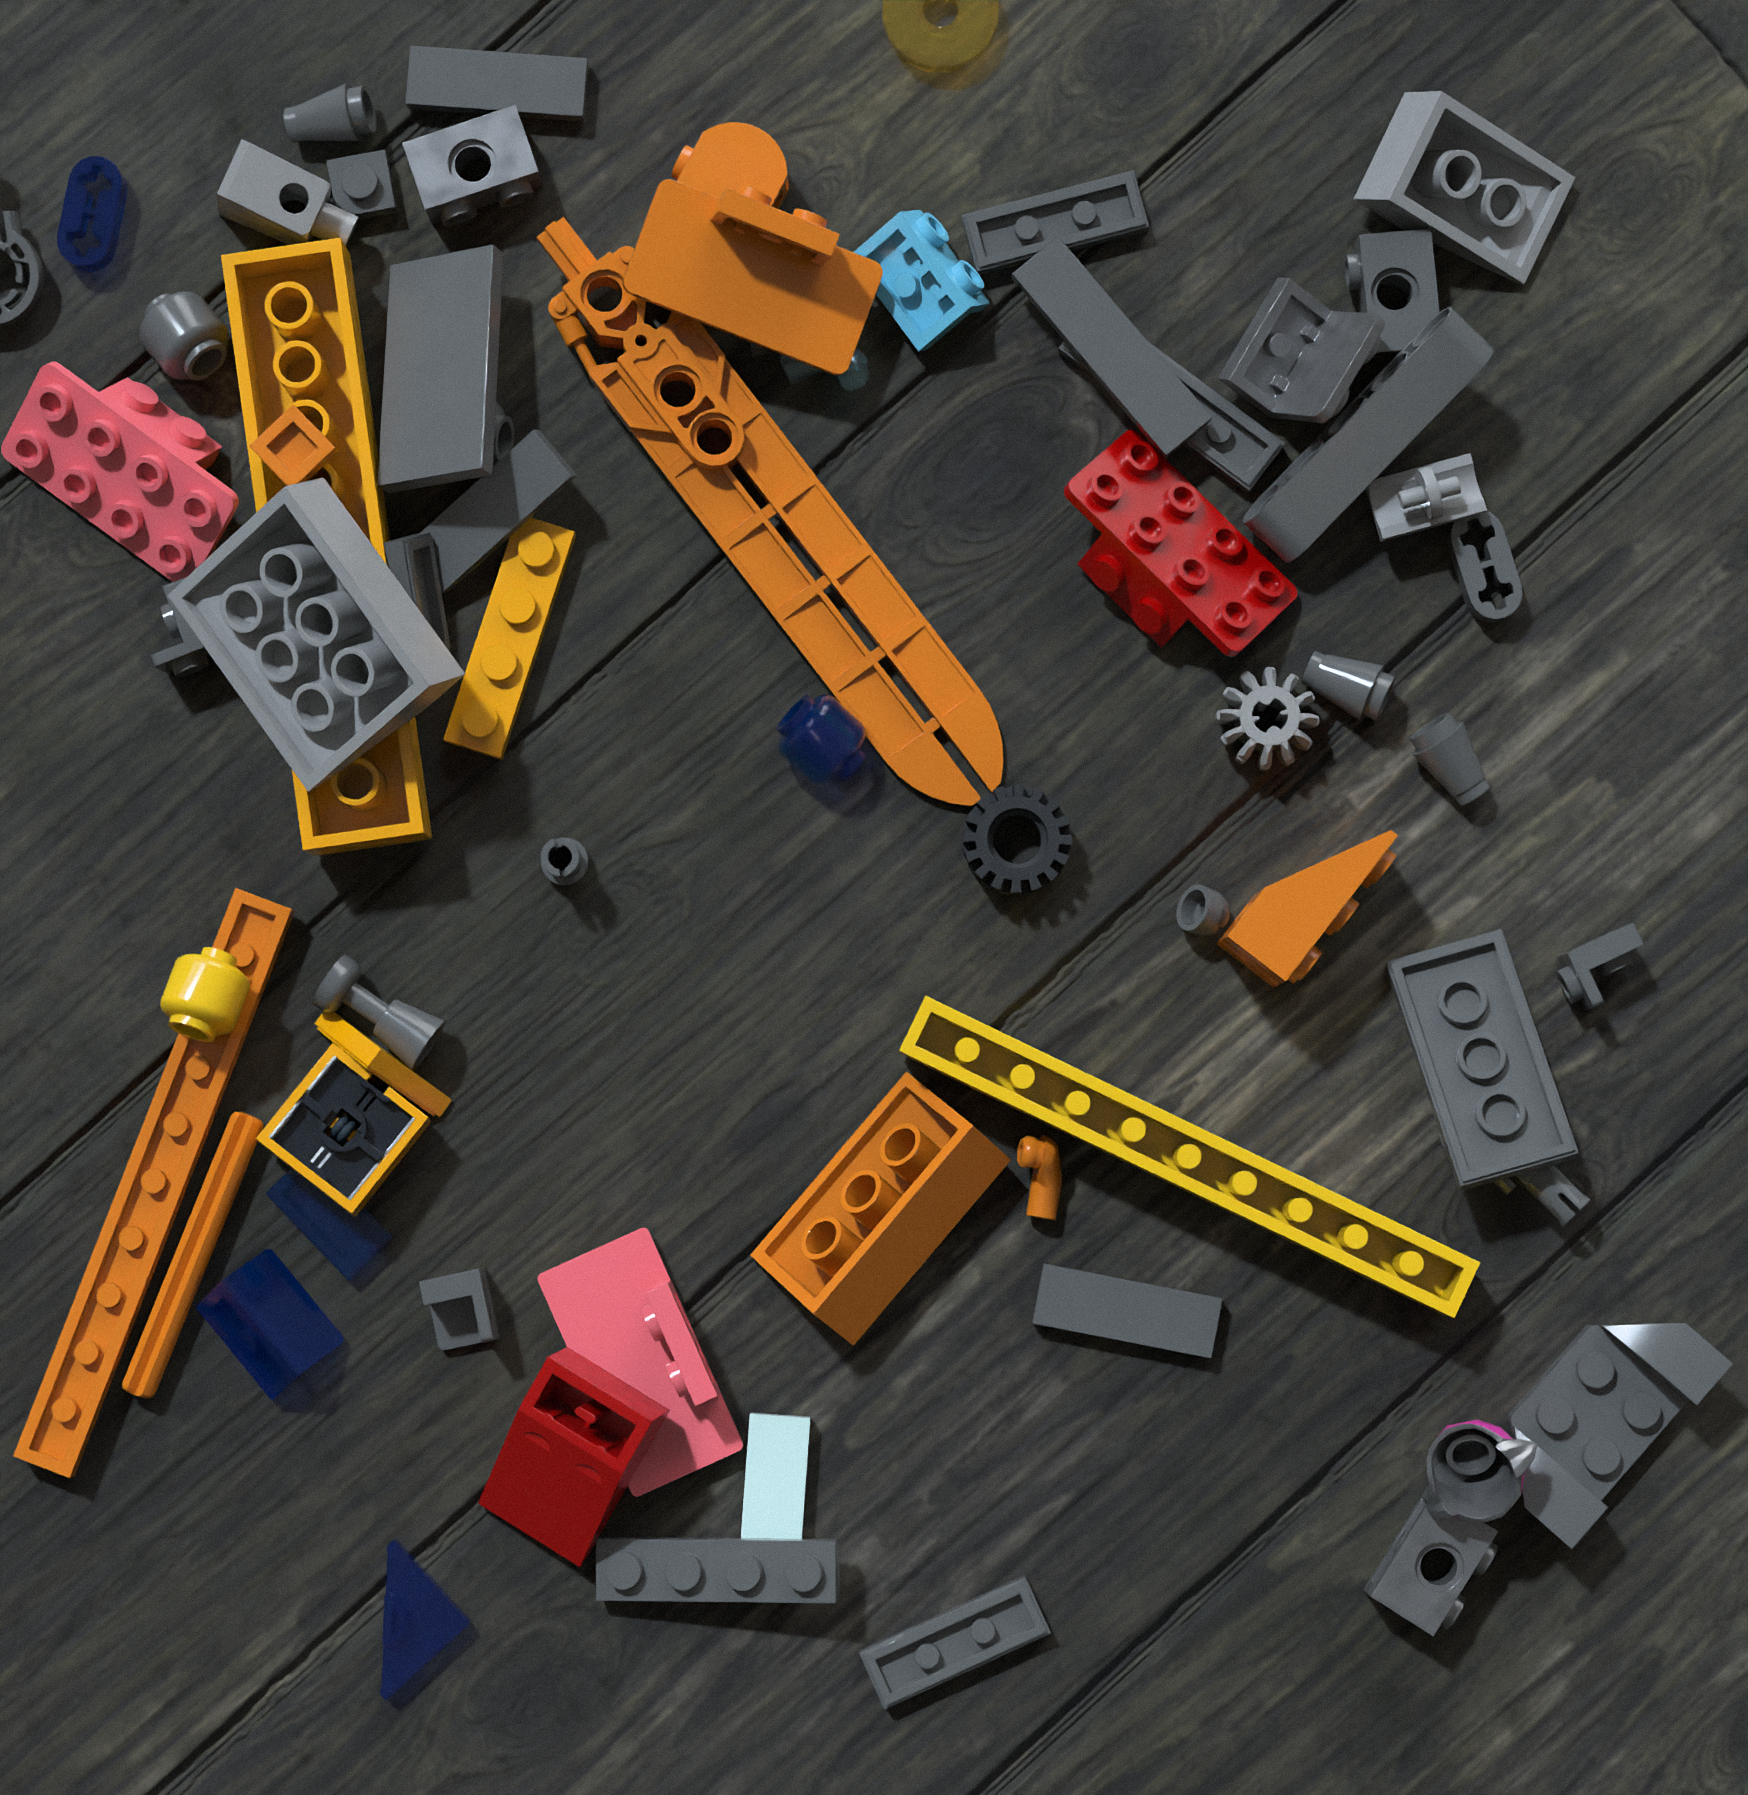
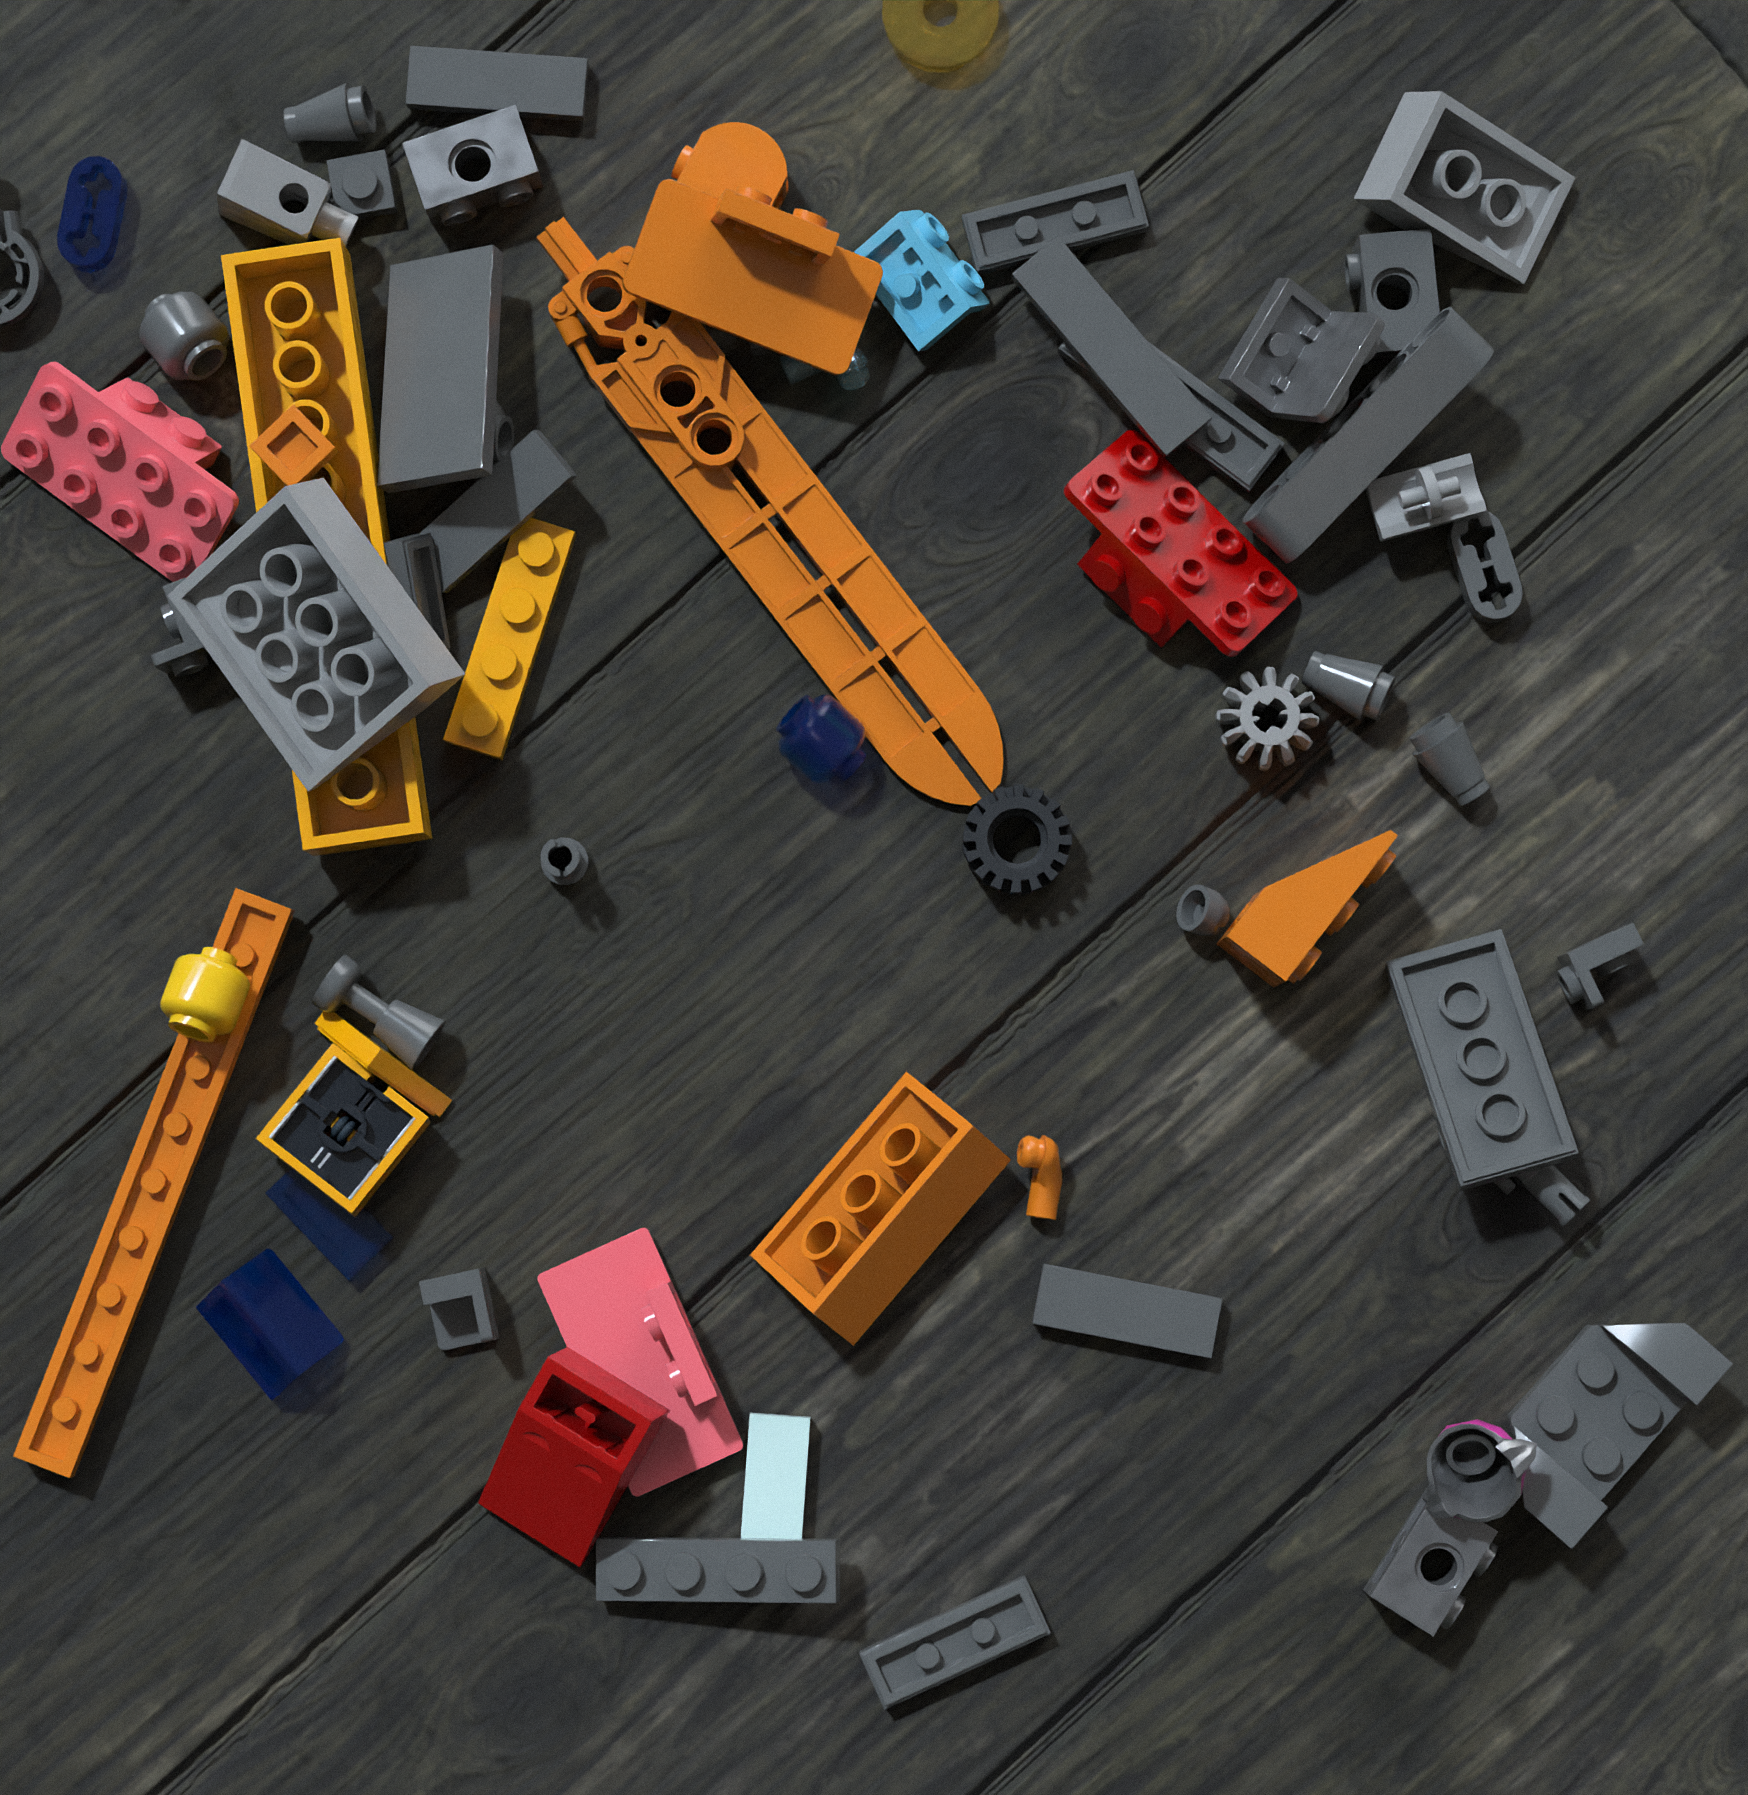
orange axle [122,1112,264,1399] -> none
clear blue tile [380,1538,471,1700] -> none
yellow brick [899,996,1481,1318] -> none

